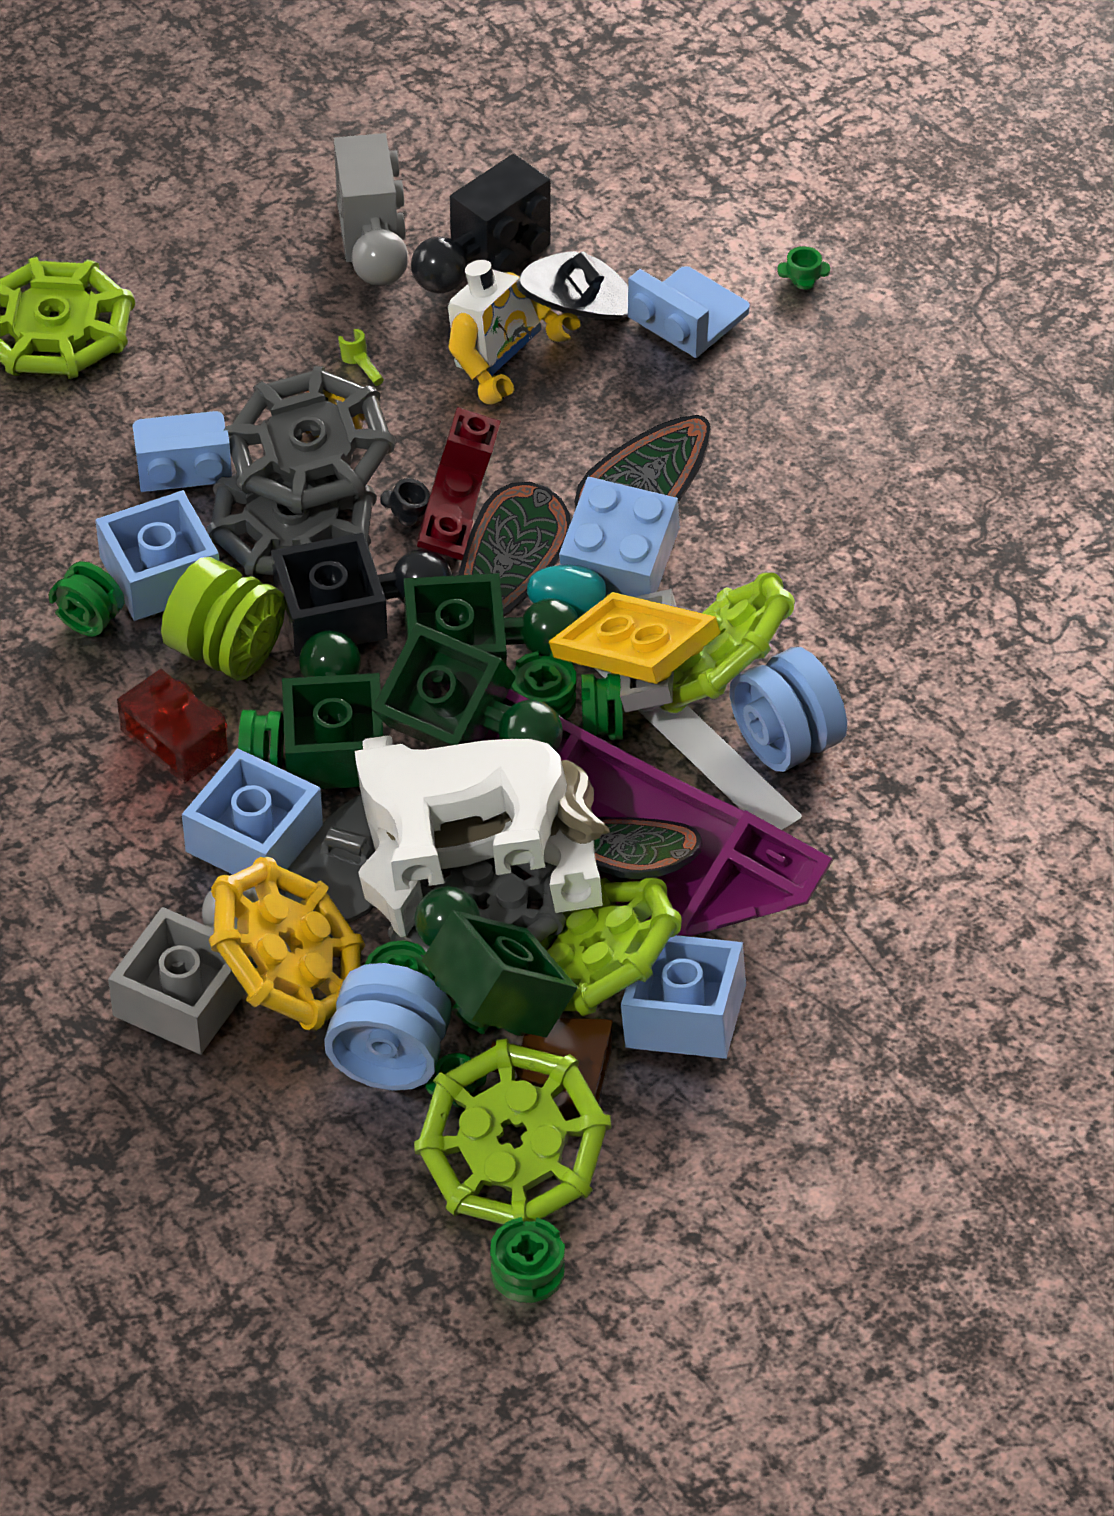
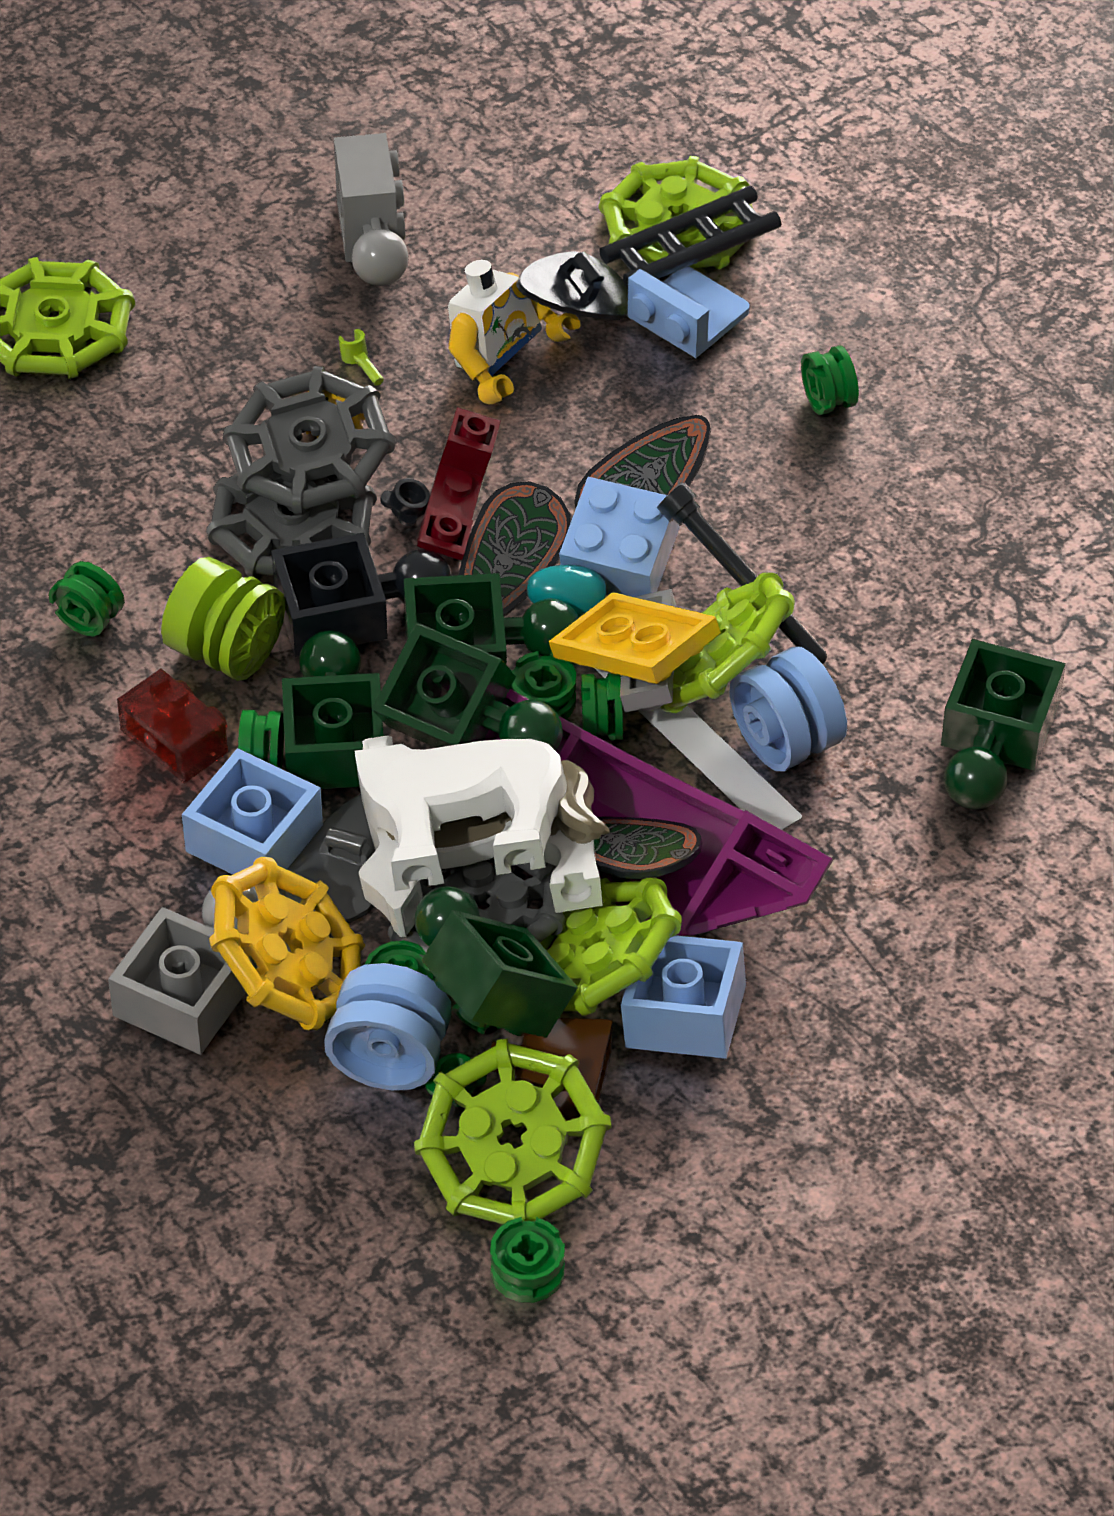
light blue brick [95,490,219,621] -> none
light blue bracket [133,411,232,492] -> none
black brick [411,153,551,293] -> none
green plate [777,246,830,290] -> none
none -> lime plate [599,156,753,276]
none -> black bar [599,185,782,289]
none -> black piece [657,482,827,664]
none -> green wheel [801,345,859,415]
none -> dark green brick [941,638,1066,810]

